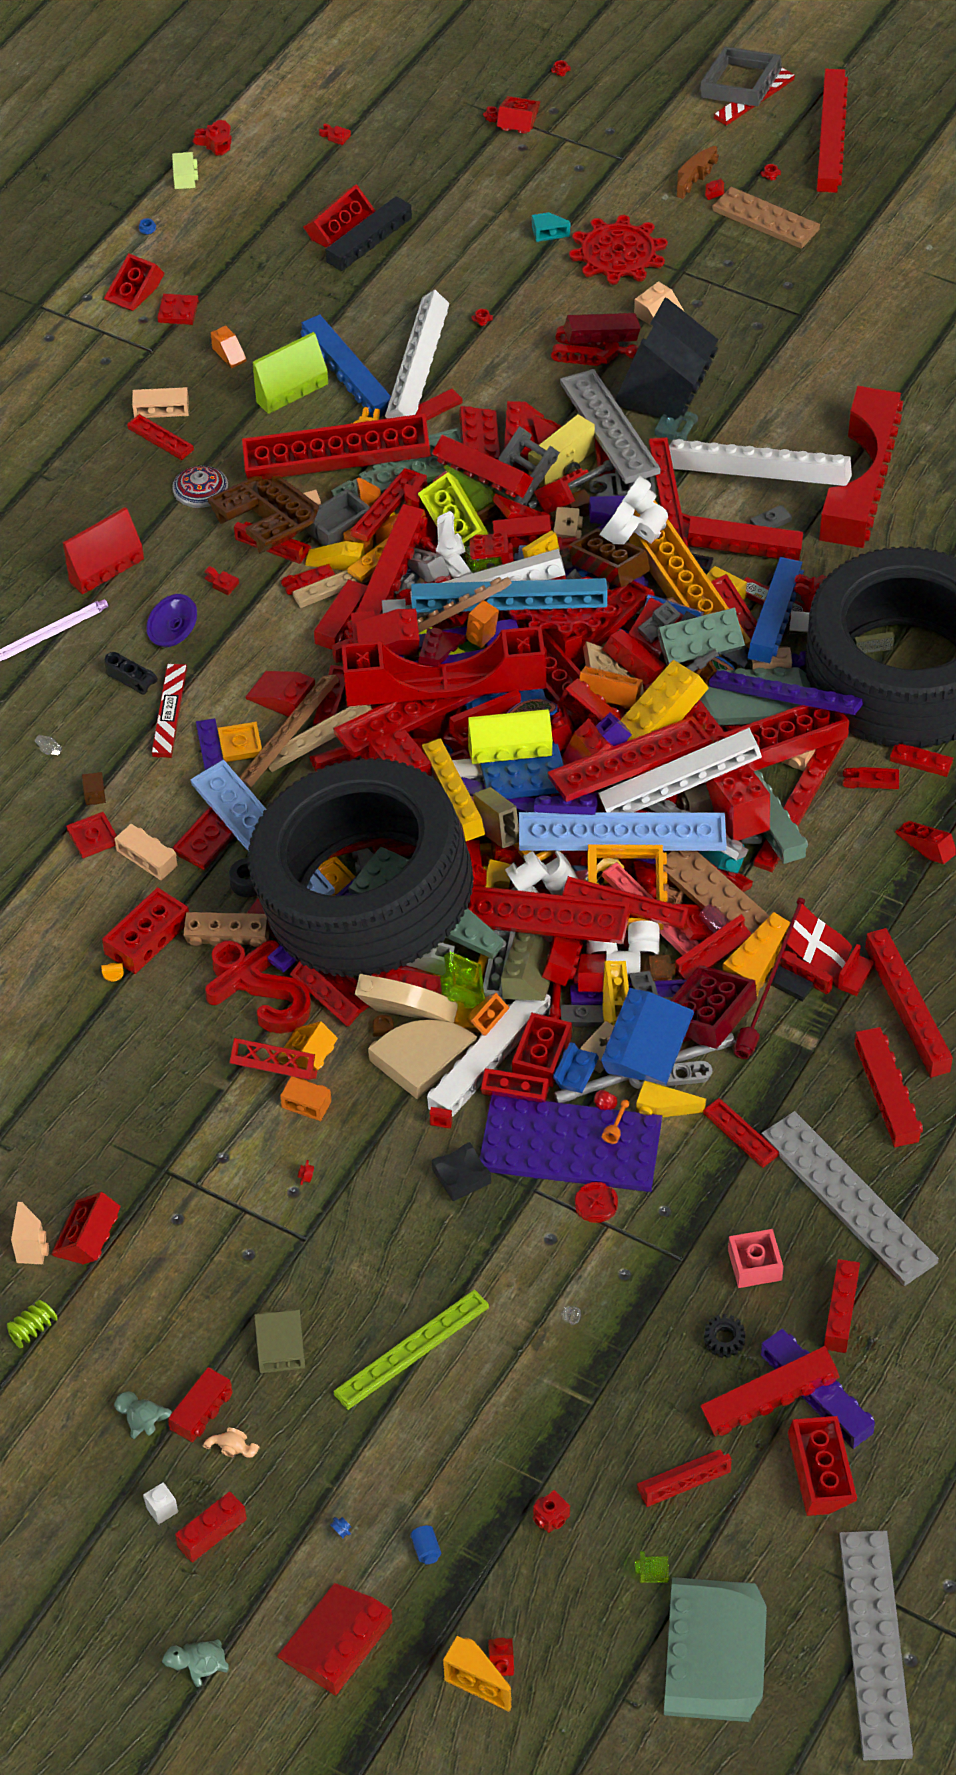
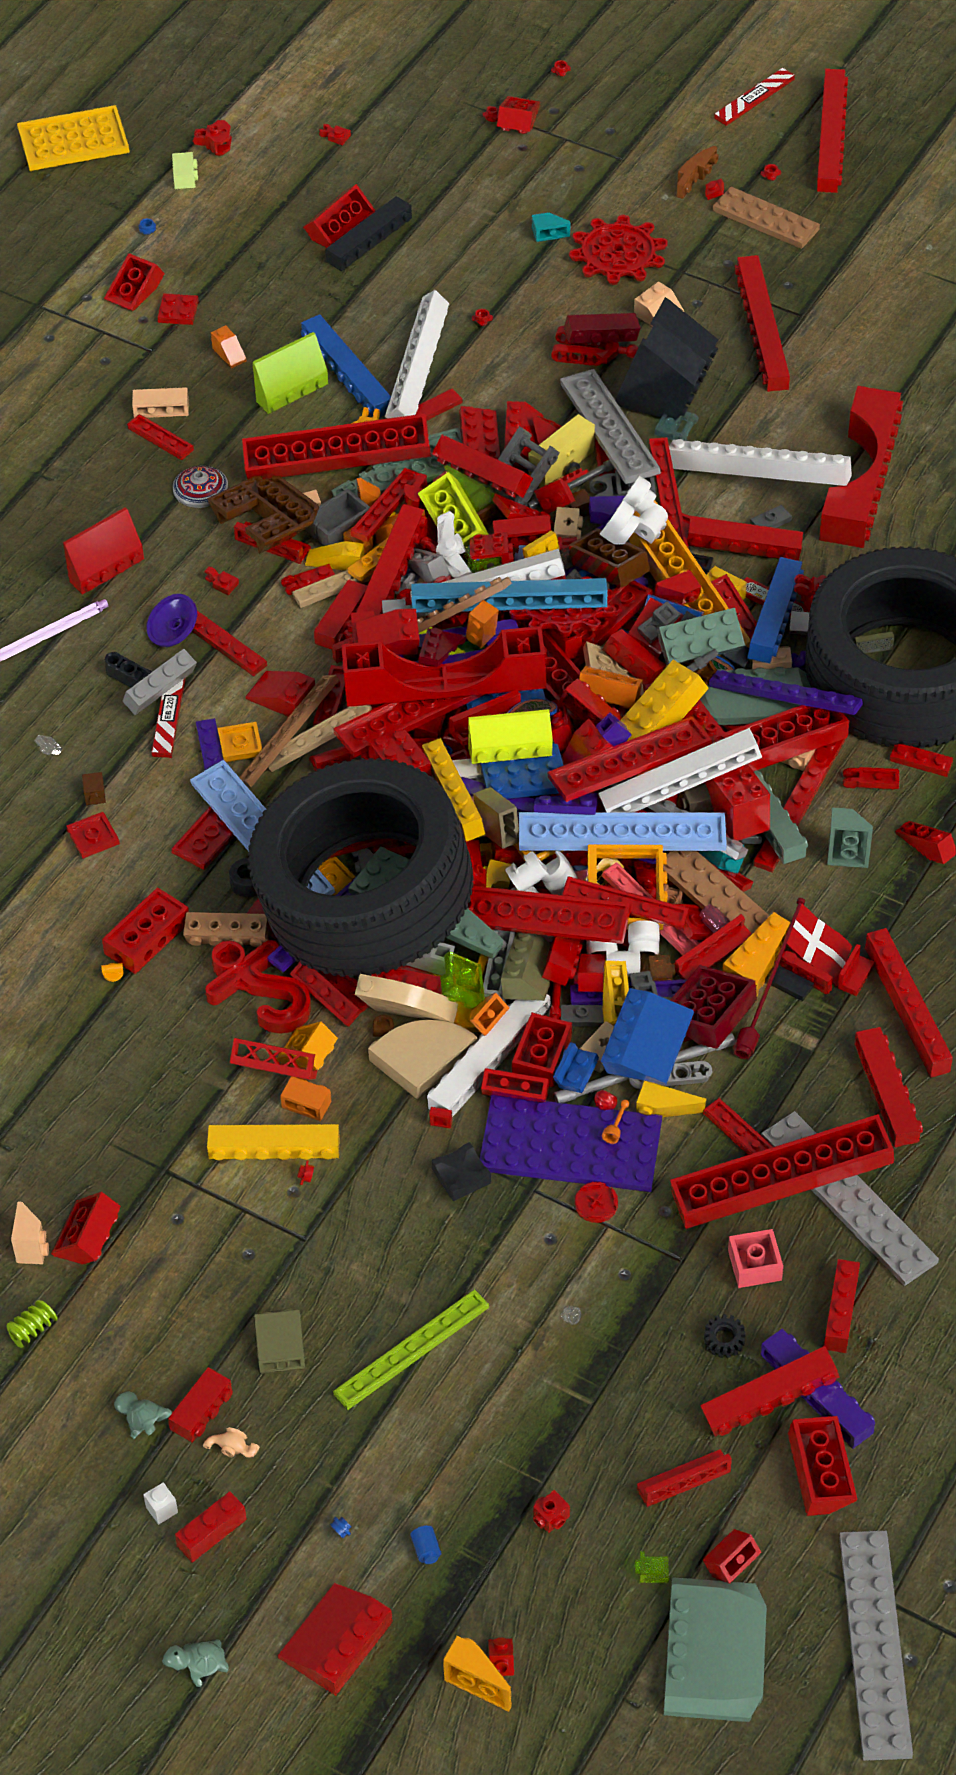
light nougat brick [115,824,178,880] -> none
dark grey window [699,46,782,106] -> none
none -> yellow plate [17,105,130,171]
none -> light grey brick [123,649,197,715]
none -> red plate [192,610,267,677]
none -> yellow brick [207,1124,340,1160]
none -> red slope [654,570,701,605]
none -> red brick [670,1114,894,1229]
none -> red brick [702,1529,762,1584]
none -> red brick [734,255,790,392]
none -> sand green slope [827,808,873,868]

